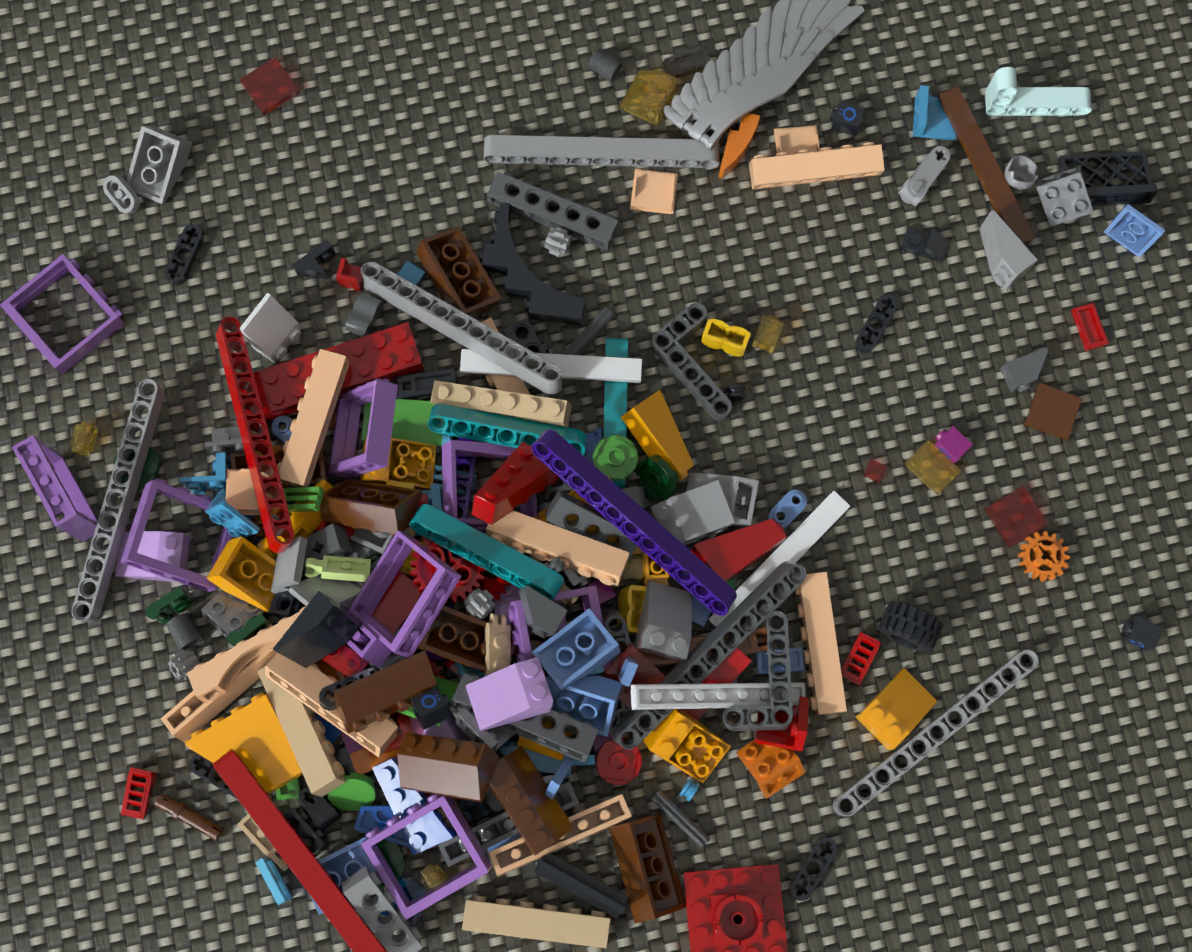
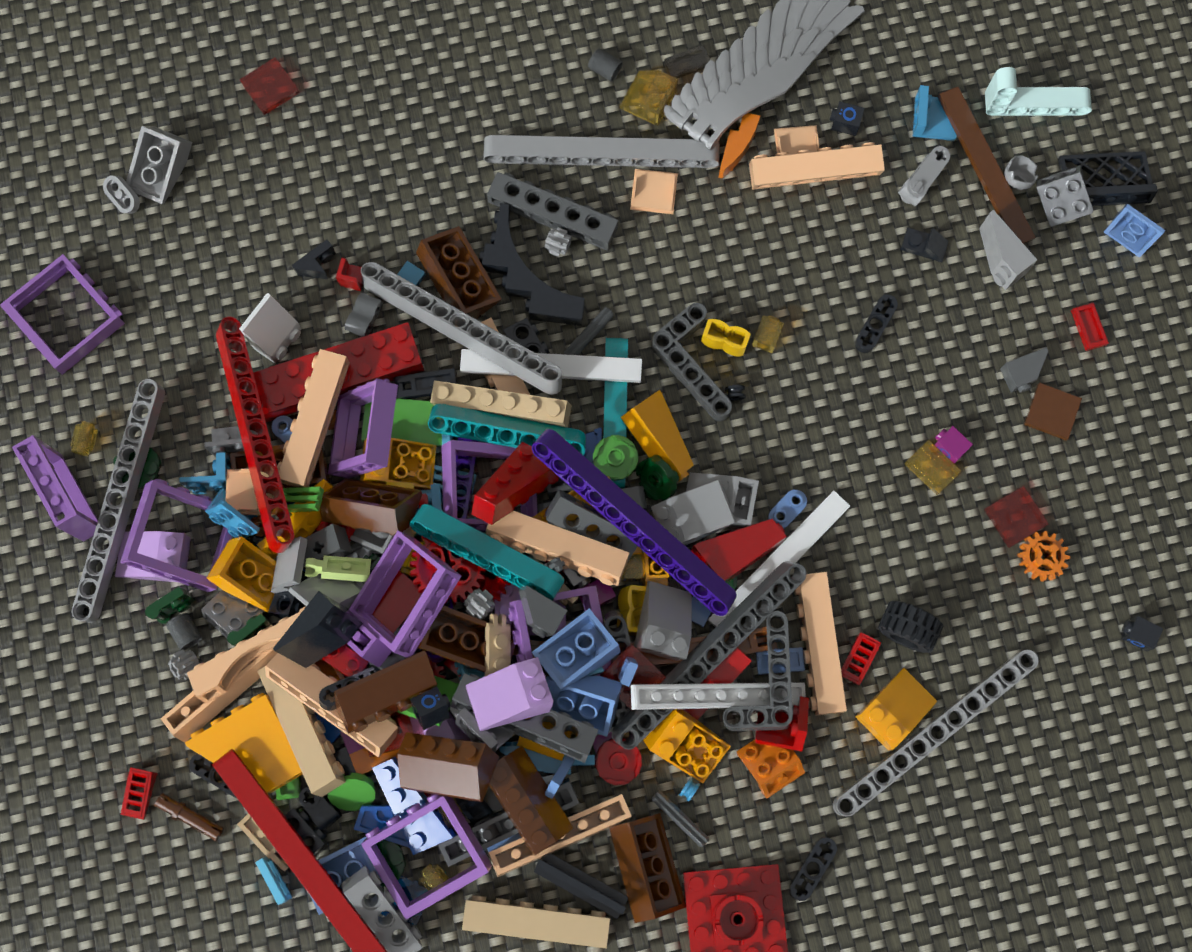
black beam [164,224,204,286] -> none
clear red piece [863,459,887,483] -> none

